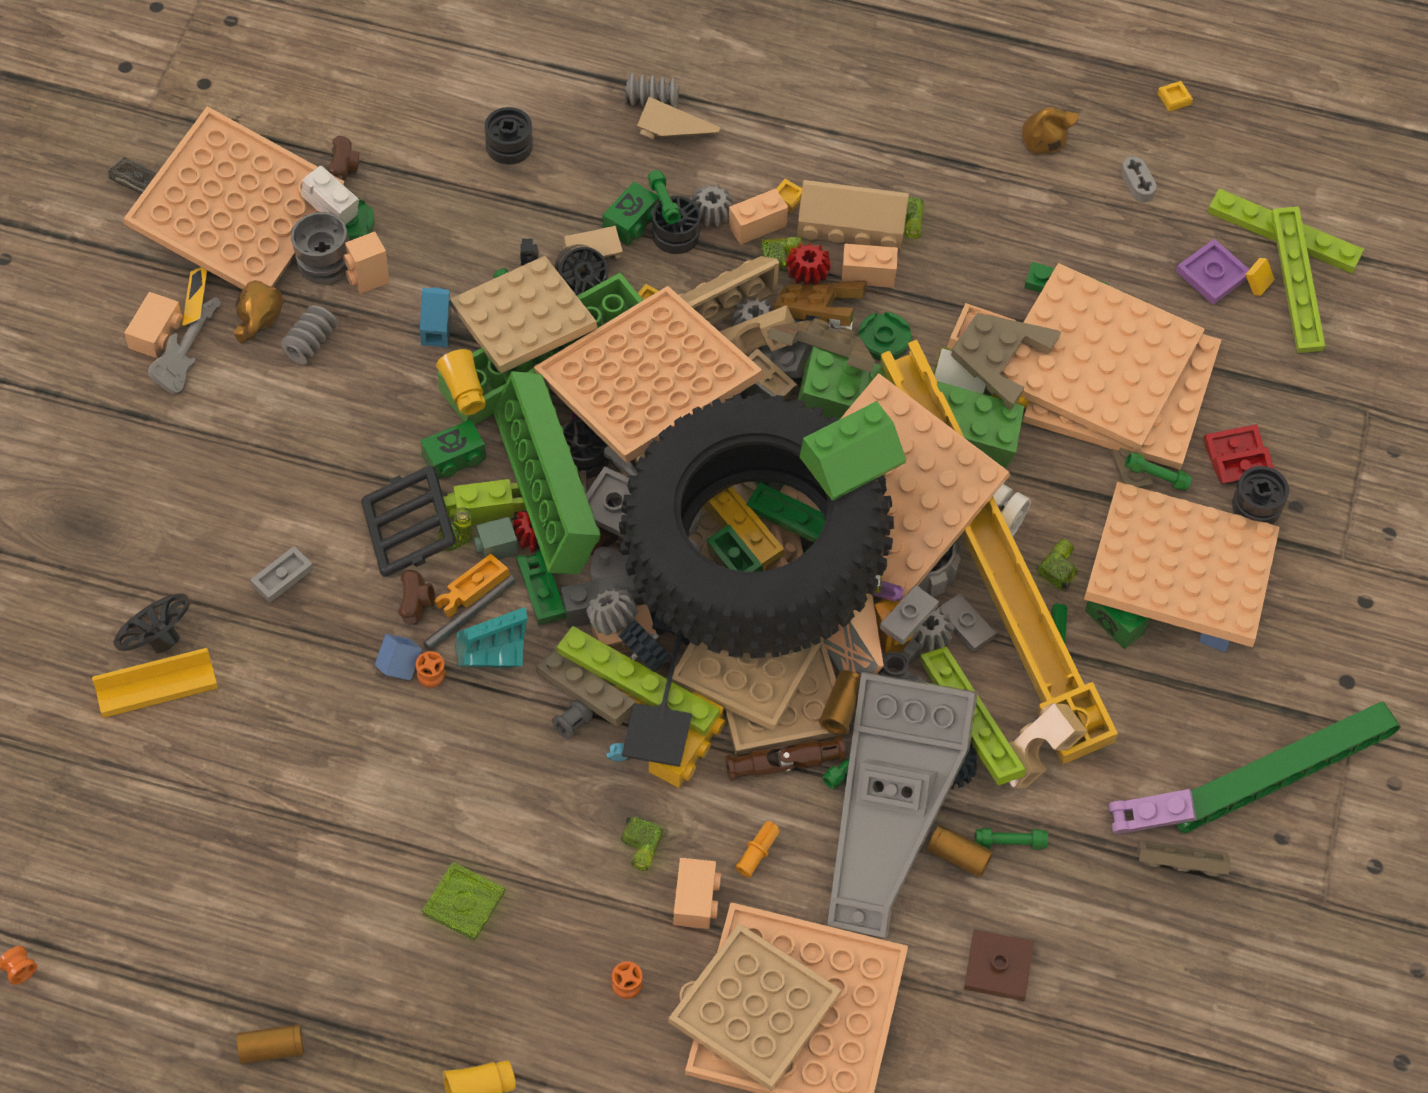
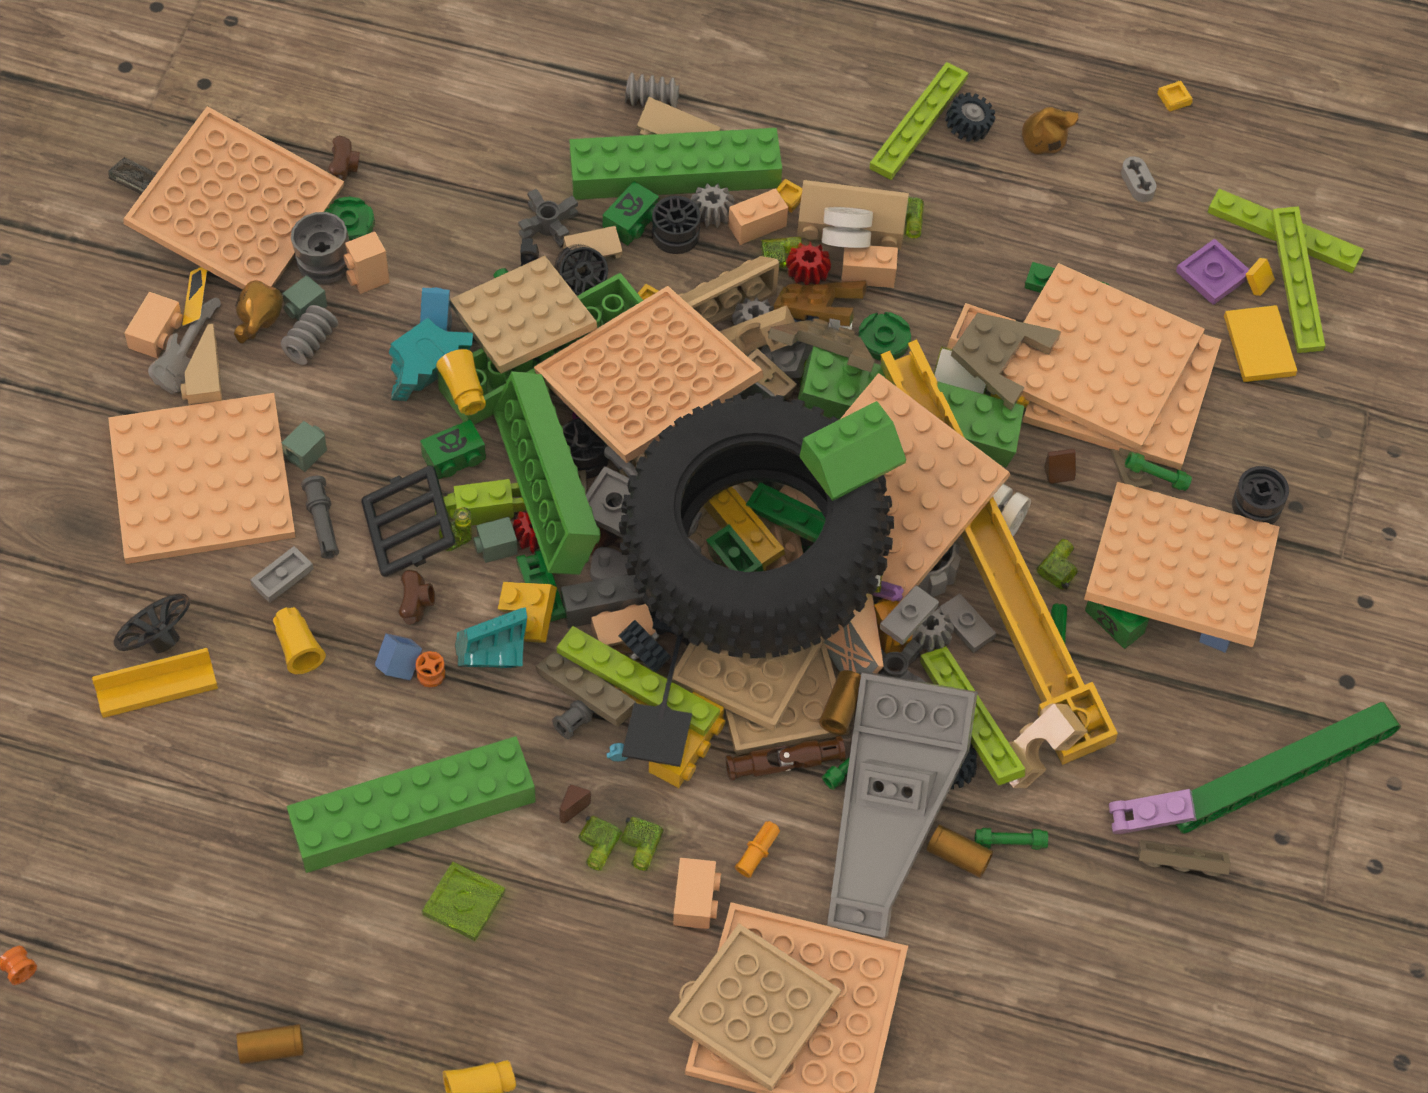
white brick [301,166,359,225] -> none
flat silver bar [423,574,516,651] -> none
light orange plate [435,554,510,617] -> none
black wheel [485,107,533,165] -> none
light grey gear [586,587,638,636] -> none
orange wheel [612,961,643,999] -> none
green bar [647,170,681,224] -> none
reddish brown plate [964,930,1034,1001] -> none
red slope [1203,424,1274,484] -> none
none -> light nougat plate [108,393,296,564]
none -> tan slope [181,324,223,405]
none -> yellow plant [273,607,326,674]
none -> sand green brick [281,421,327,472]
none -> sand green brick [282,275,327,321]
none -> bright green brick [287,736,536,873]
none -> dark grey pin [301,476,339,559]
none -> teal slope [389,318,473,401]
none -> yellow plate [498,582,557,643]
none -> dark grey pin [518,189,578,248]
none -> reddish brown slope [559,784,591,824]
none -> bright green brick [569,128,782,200]
none -> clear neon green piece [578,816,622,871]
none -> white wheel [822,207,873,248]
none -> lime plate [869,62,968,180]
none -> black wheel [945,92,996,142]
none -> reddish brown slope [1044,449,1076,484]
none -> yellow tile [1224,305,1297,382]

